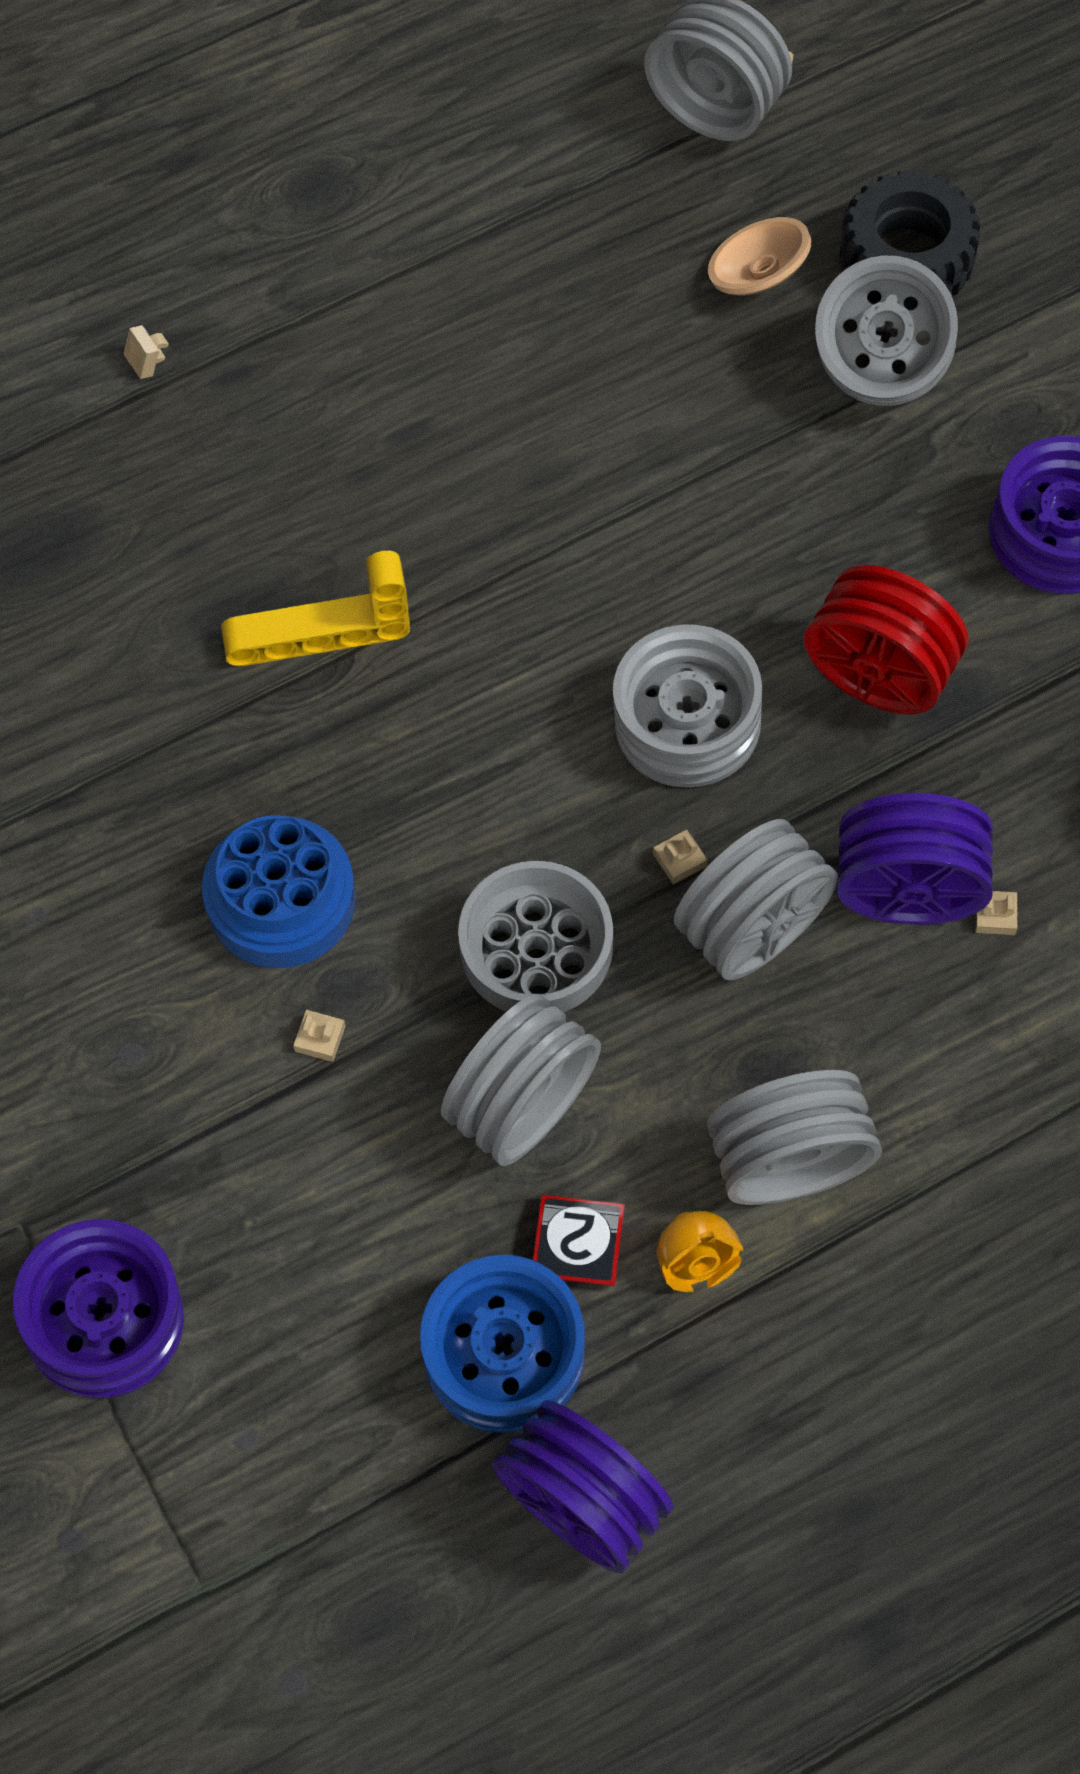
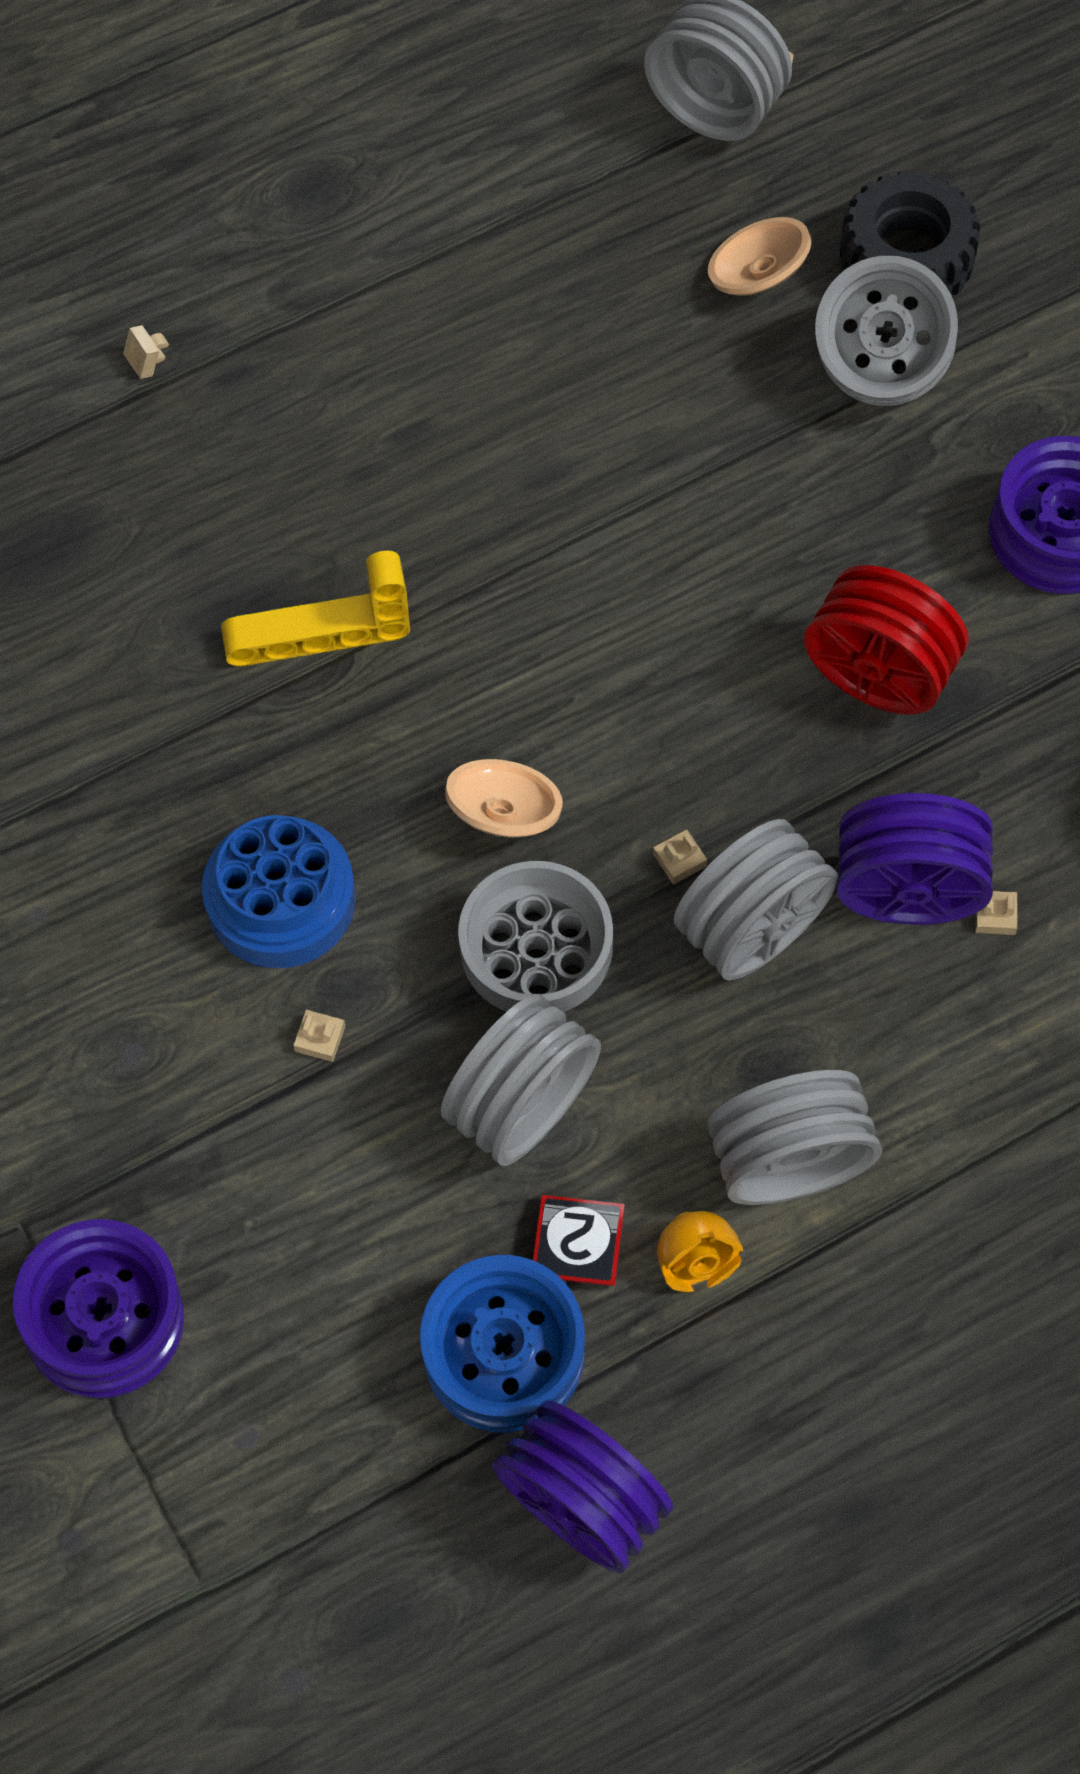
light grey wheel [613,625,762,787] -> none
none -> light nougat dish [445,759,563,838]

